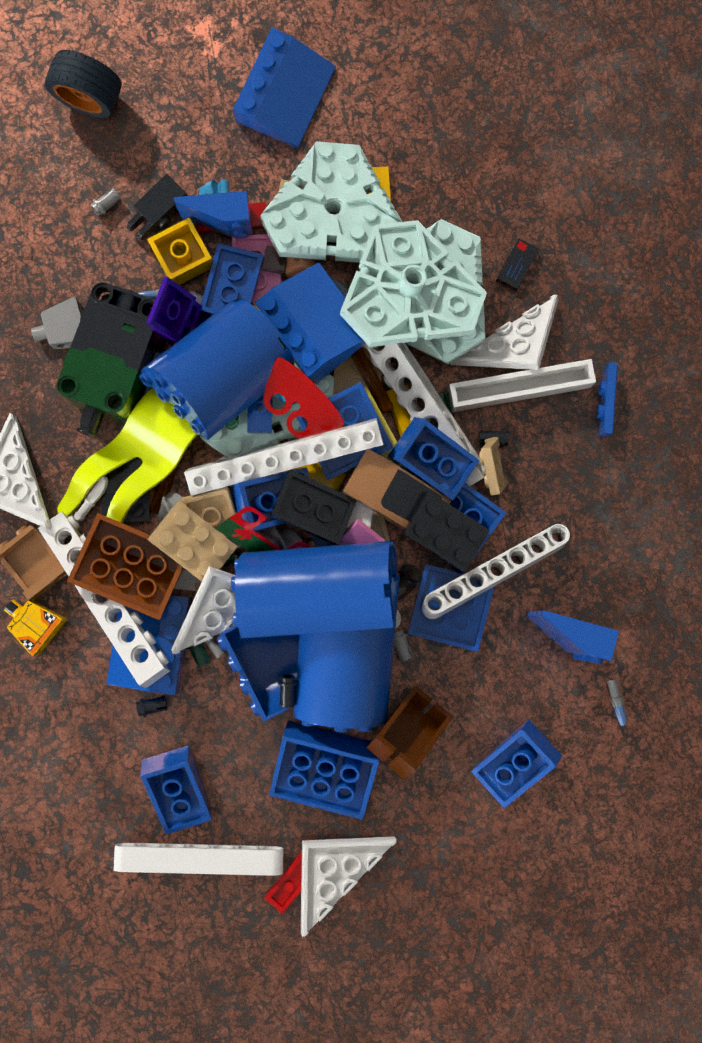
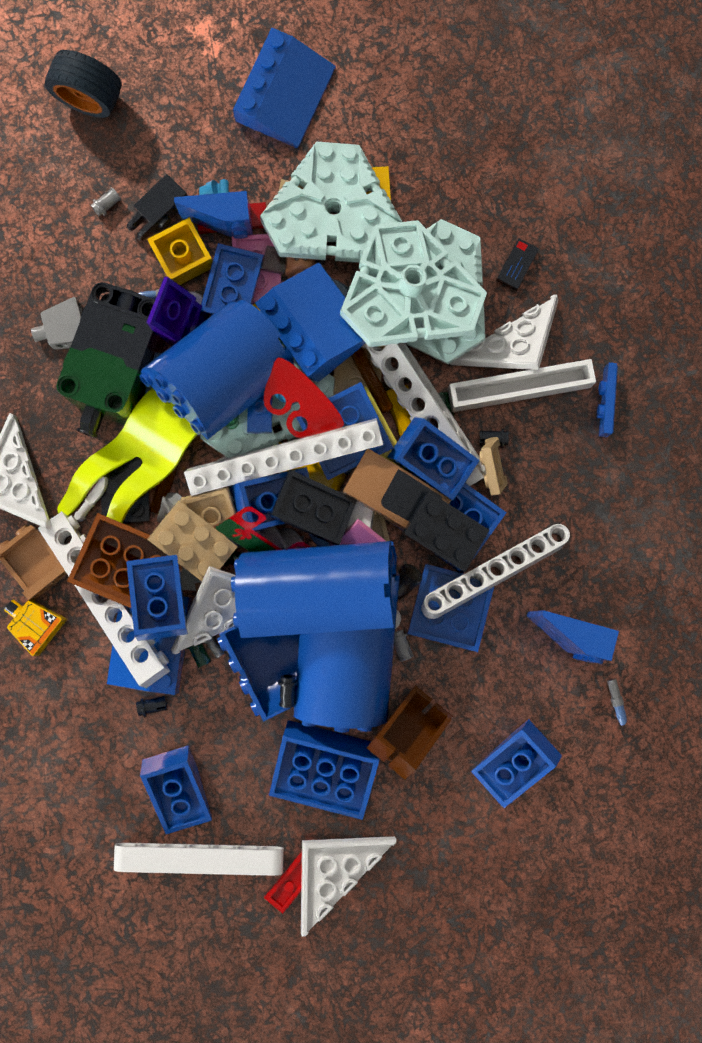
none -> blue slope [126,555,188,641]

